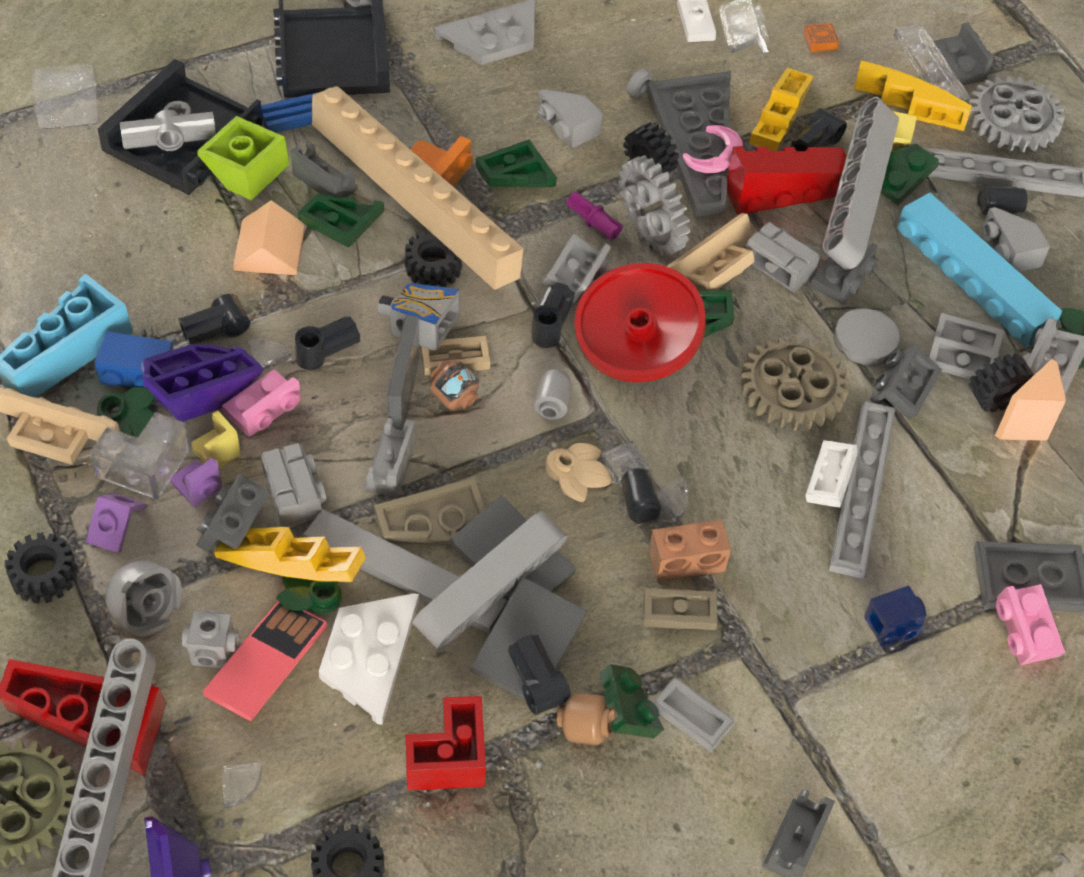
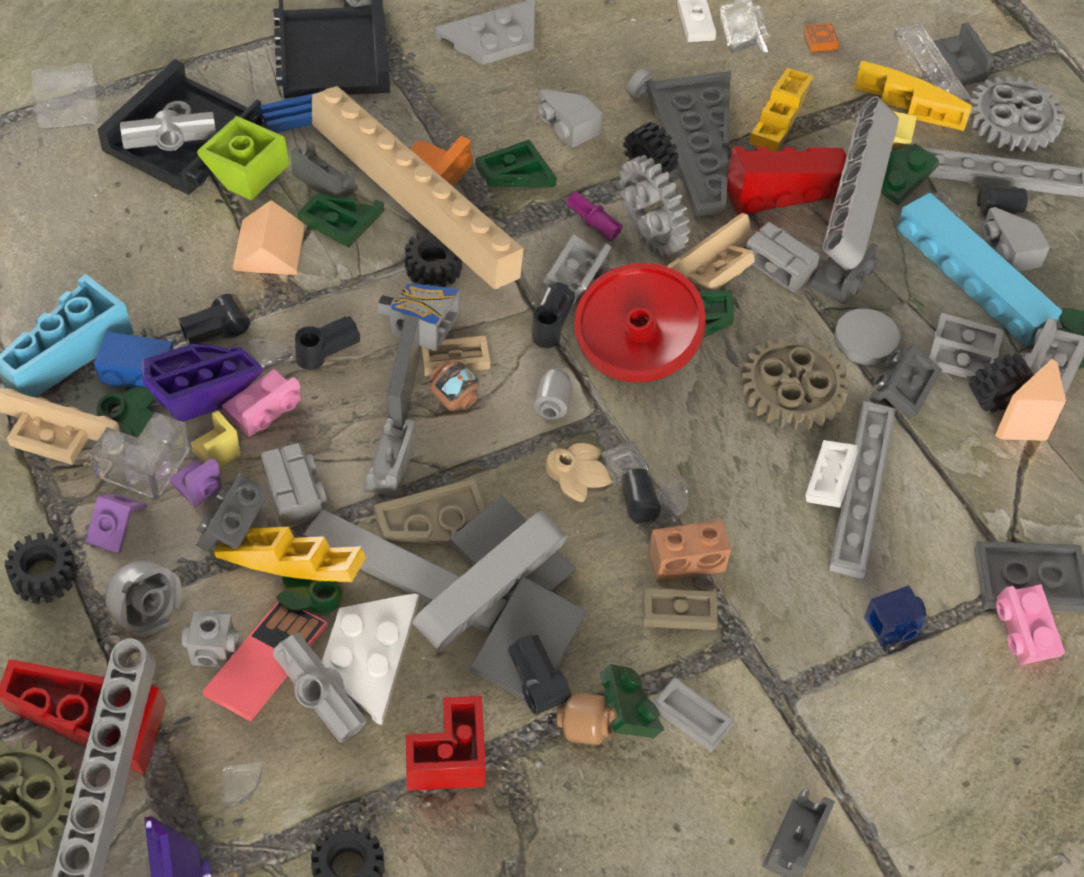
bright pink piece [683,125,743,173] -> none
black piece [791,108,847,151] -> none
none -> light grey piece [272,632,367,743]

